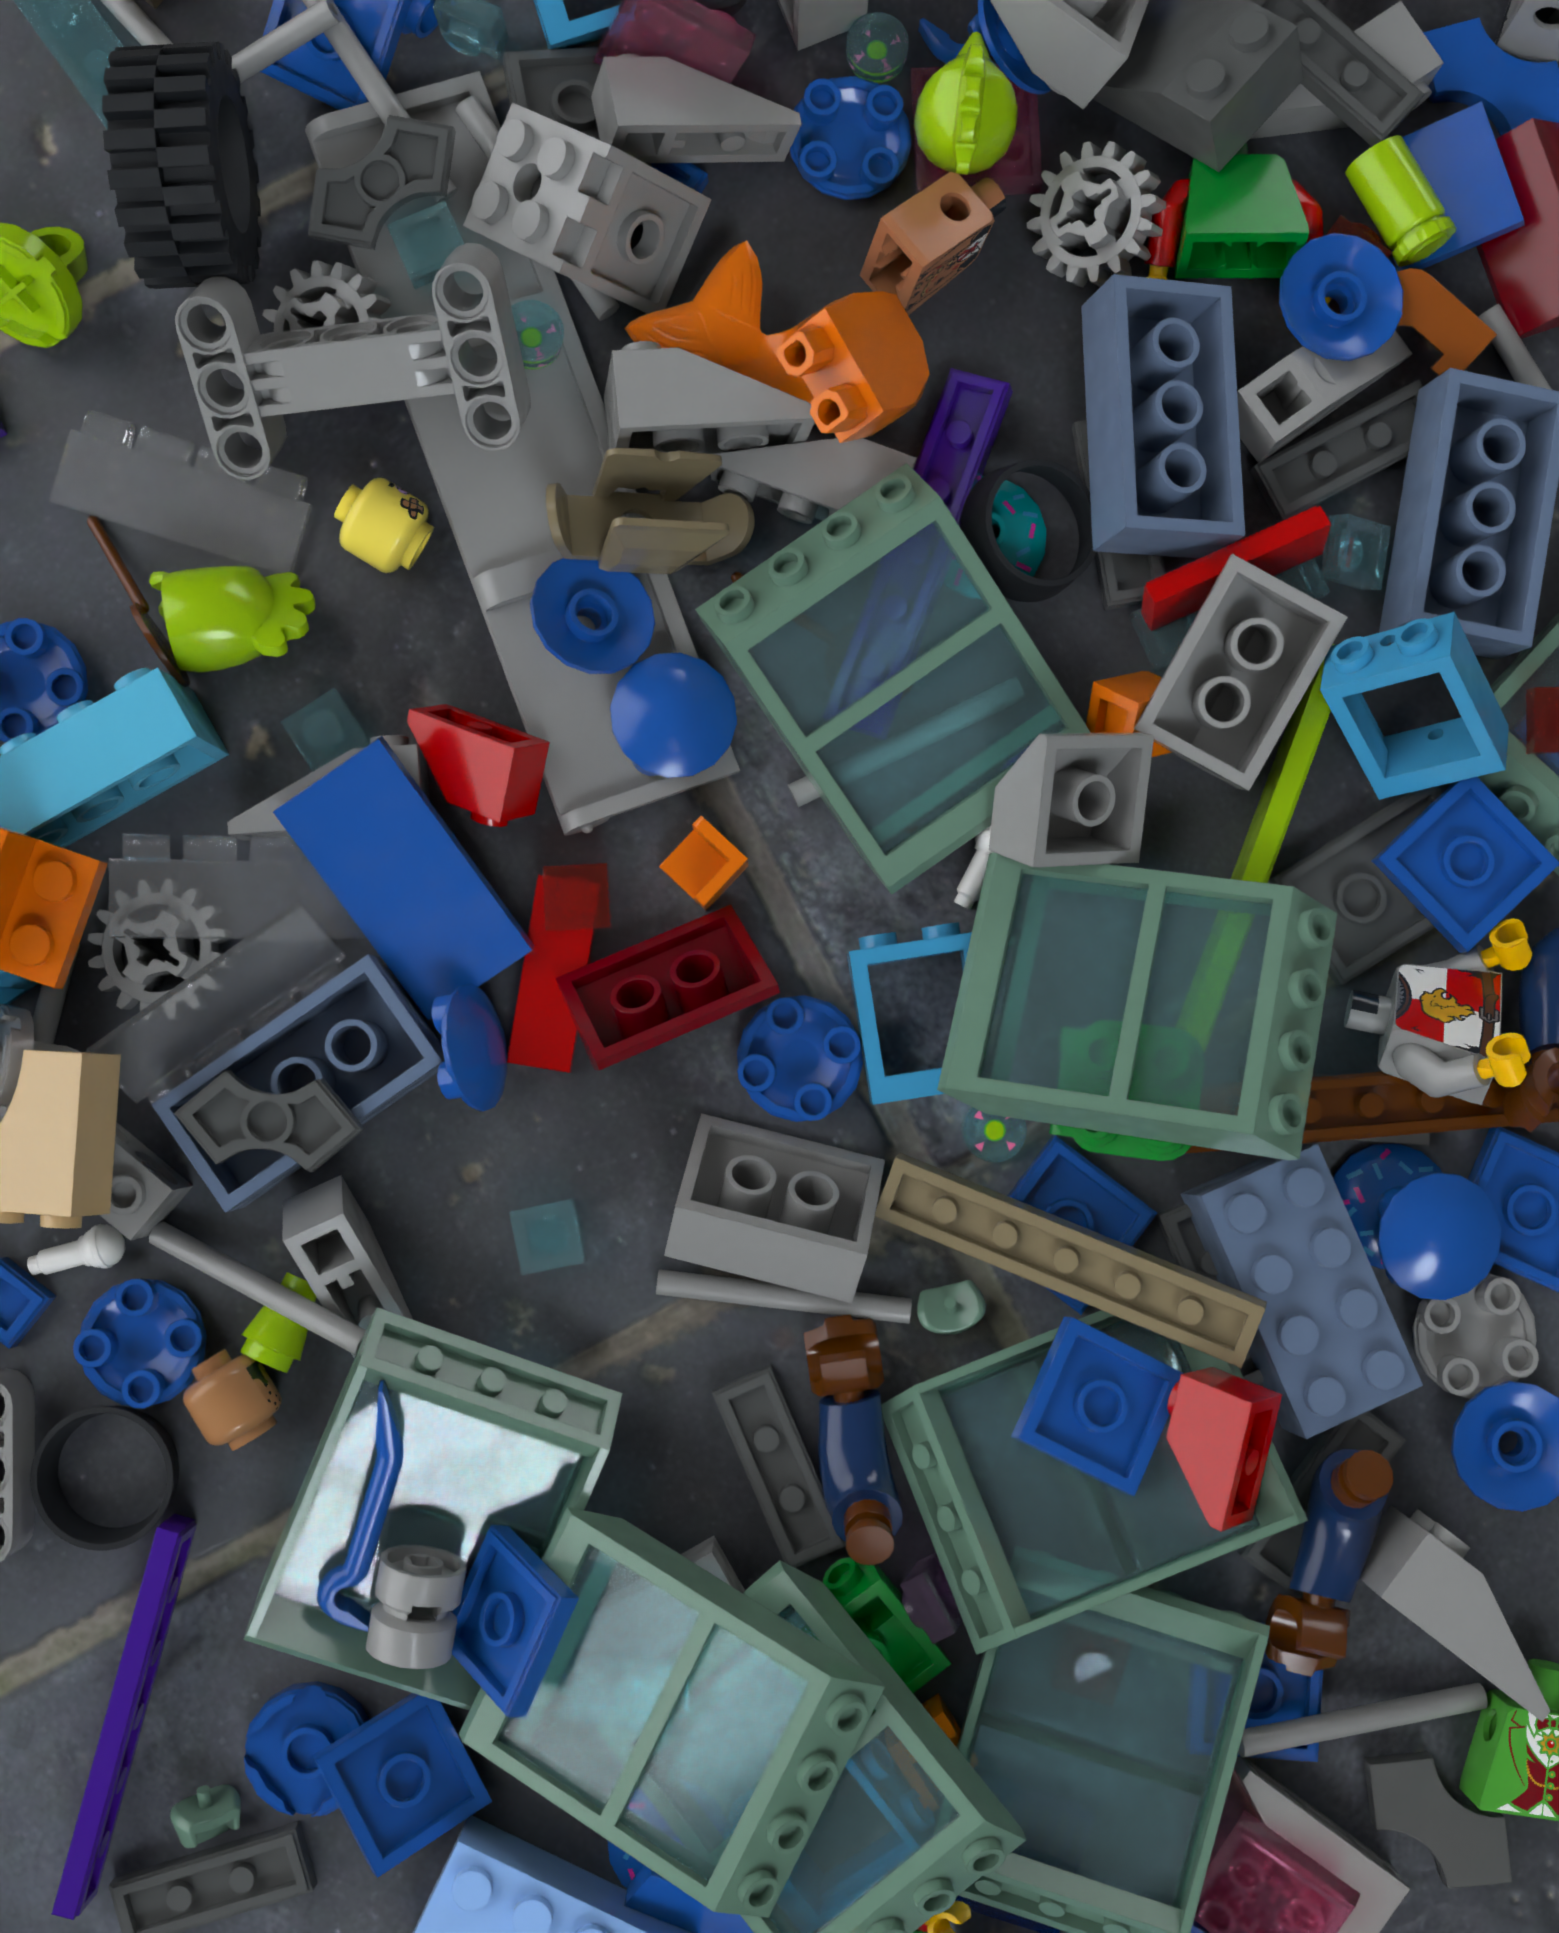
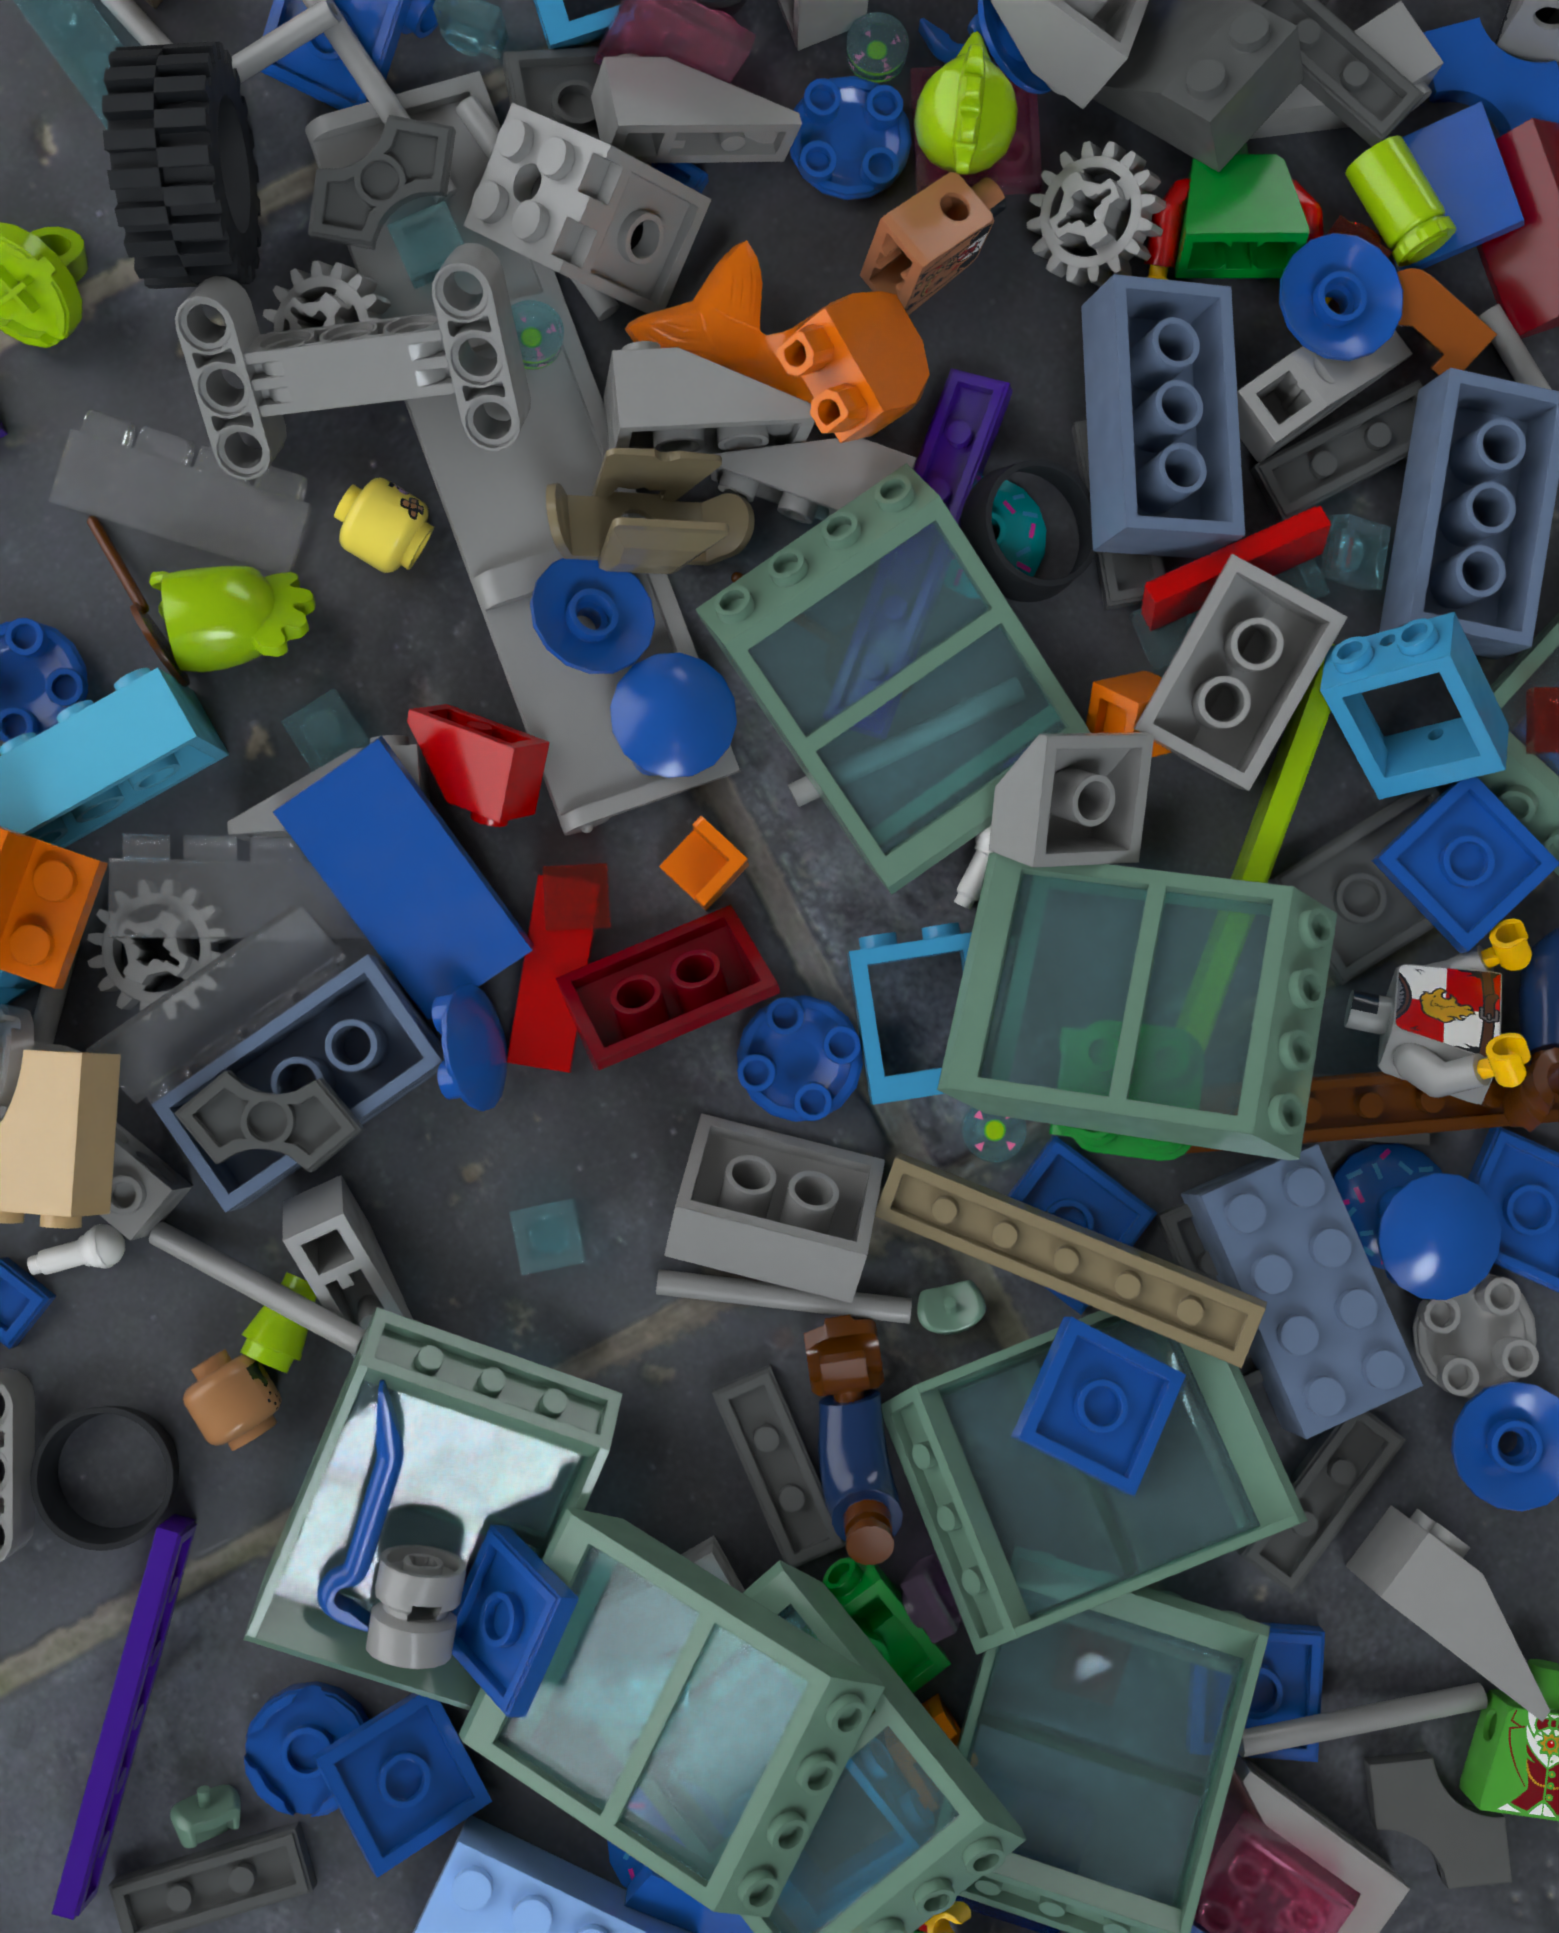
blue dish [73,1278,207,1409] -> none
slope [1166,1367,1283,1532] -> none
piece [1265,1449,1394,1677] -> none

